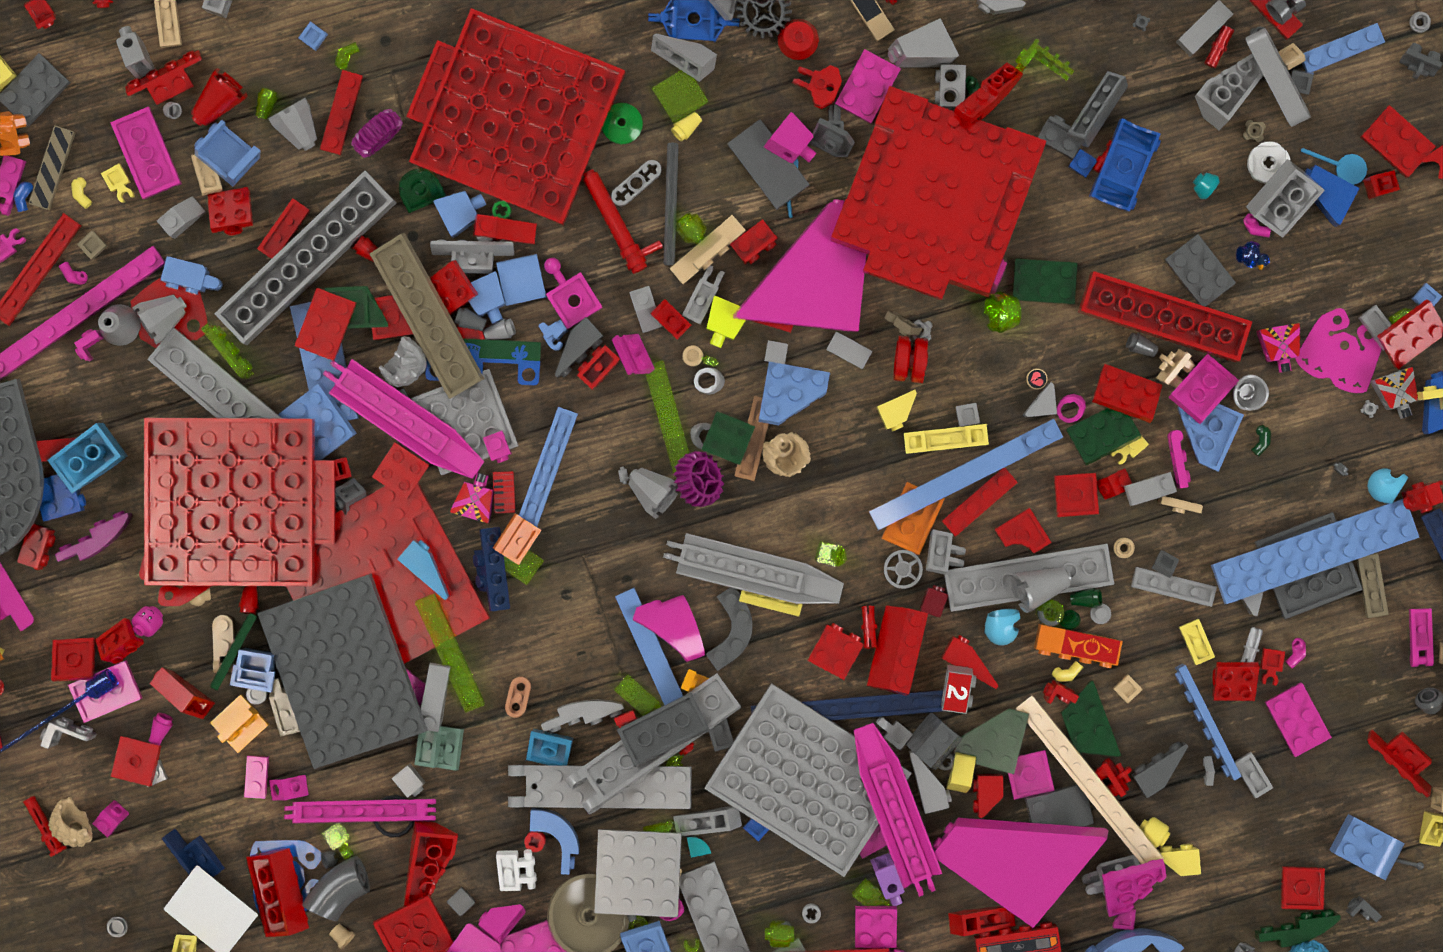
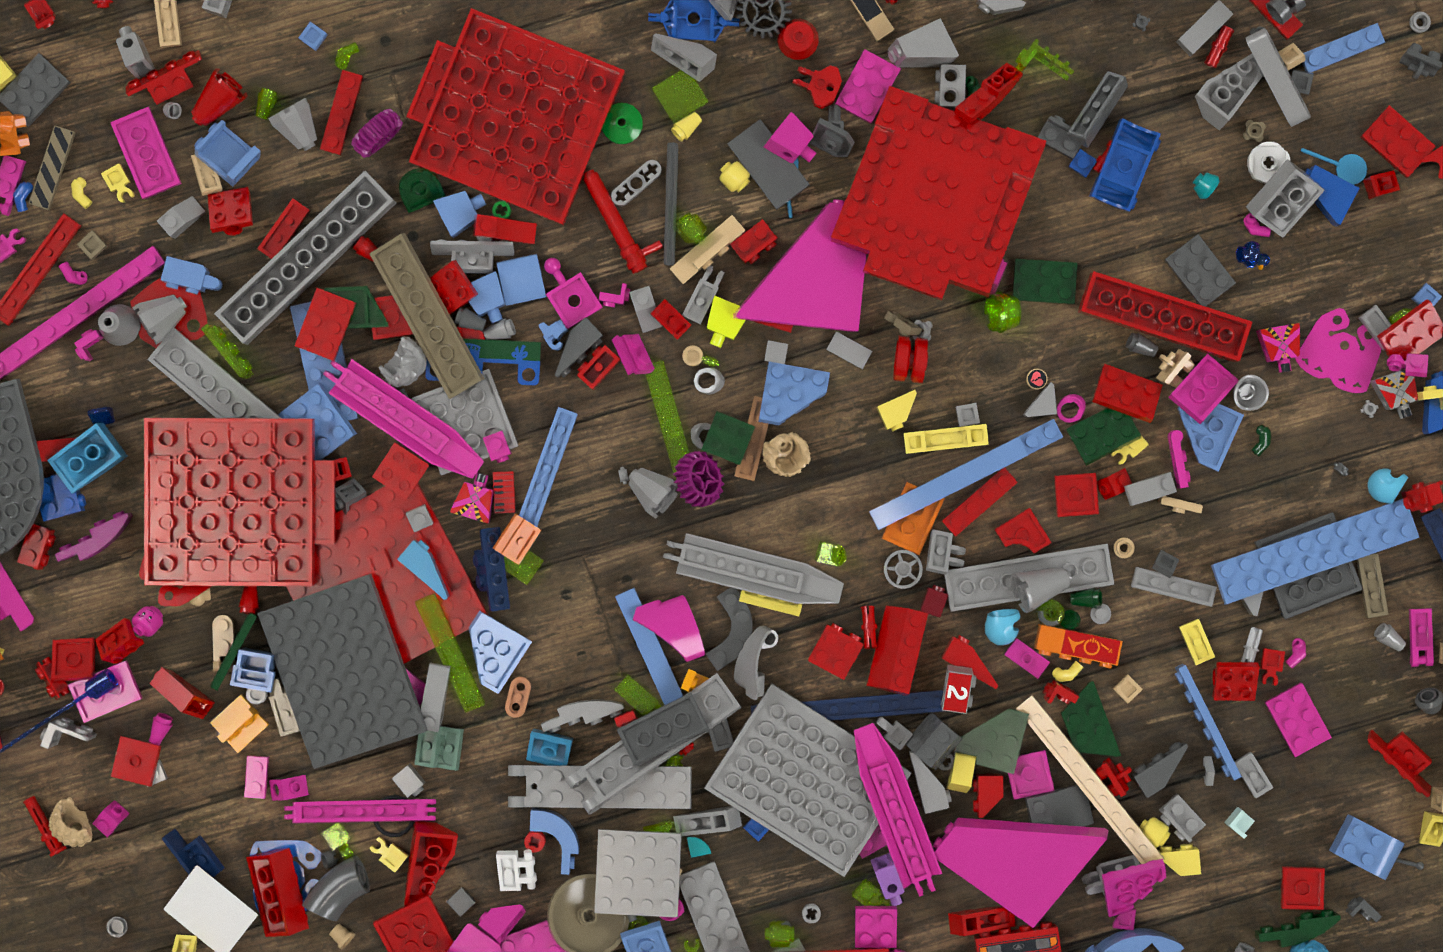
none -> red hinge [35,657,70,701]
none -> clear blue slope [87,407,115,425]
none -> light yellow plate [370,837,409,872]
none -> light grey plate [406,504,434,532]
none -> plate [469,611,532,694]
none -> dark pink bracket [599,283,630,308]
none -> light yellow head [720,161,750,192]
none -> light grey panel [734,626,778,700]
none -> dark pink plate [1004,638,1050,679]
none -> light grey bracket [1159,794,1206,843]
none -> light aqua panel [1224,807,1255,839]
none -> light grey cone [1374,623,1406,652]
none -> dark pink plate [1387,354,1428,377]

